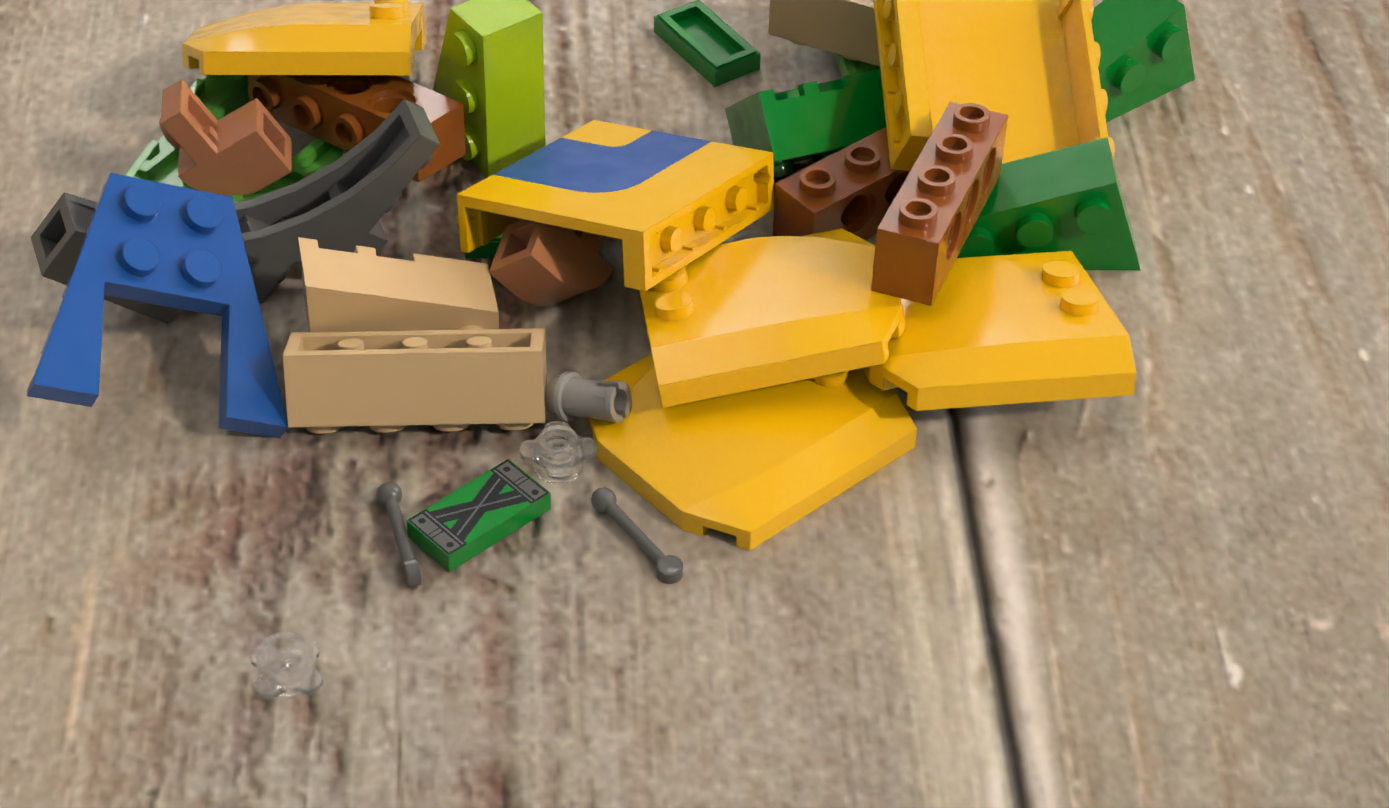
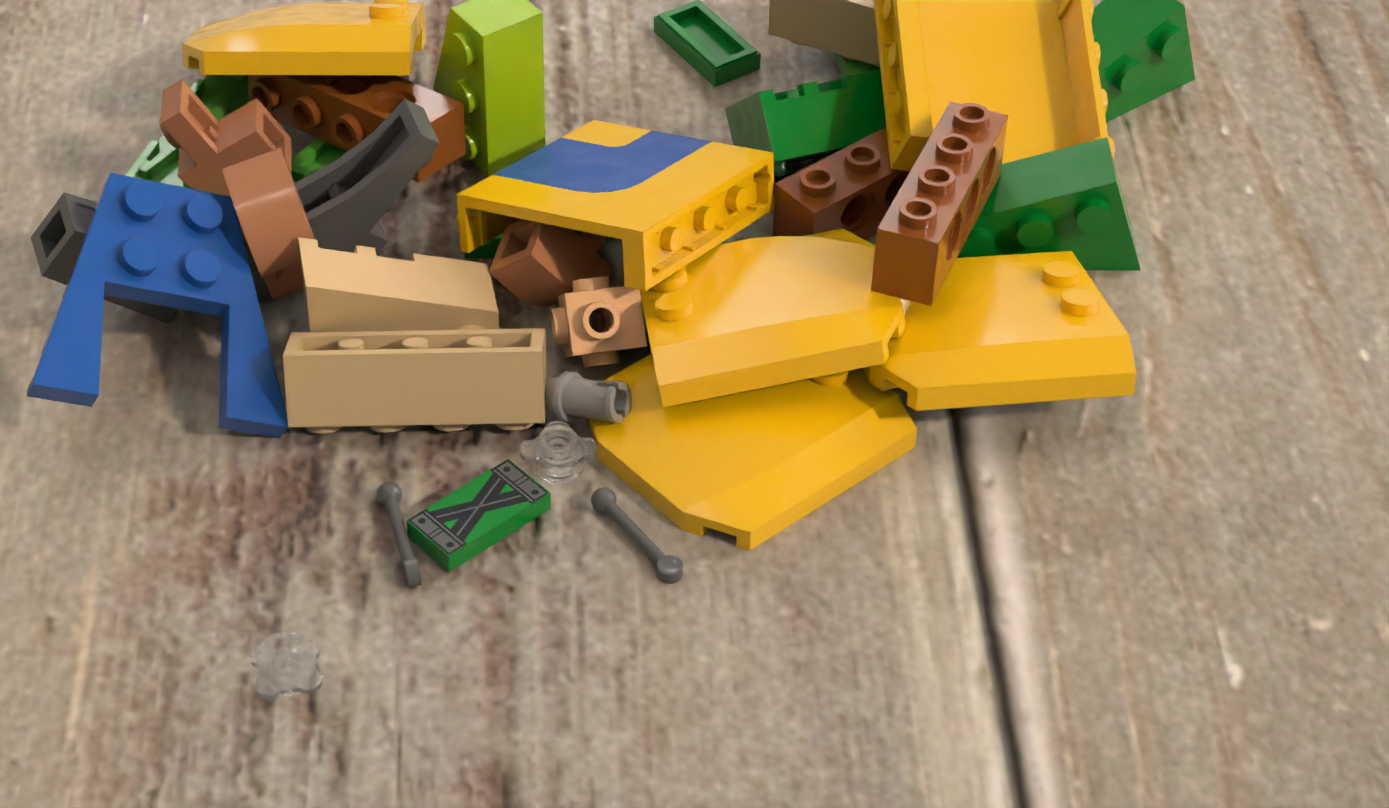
none -> nougat brick [222,148,316,299]
none -> light nougat brick [550,276,647,368]

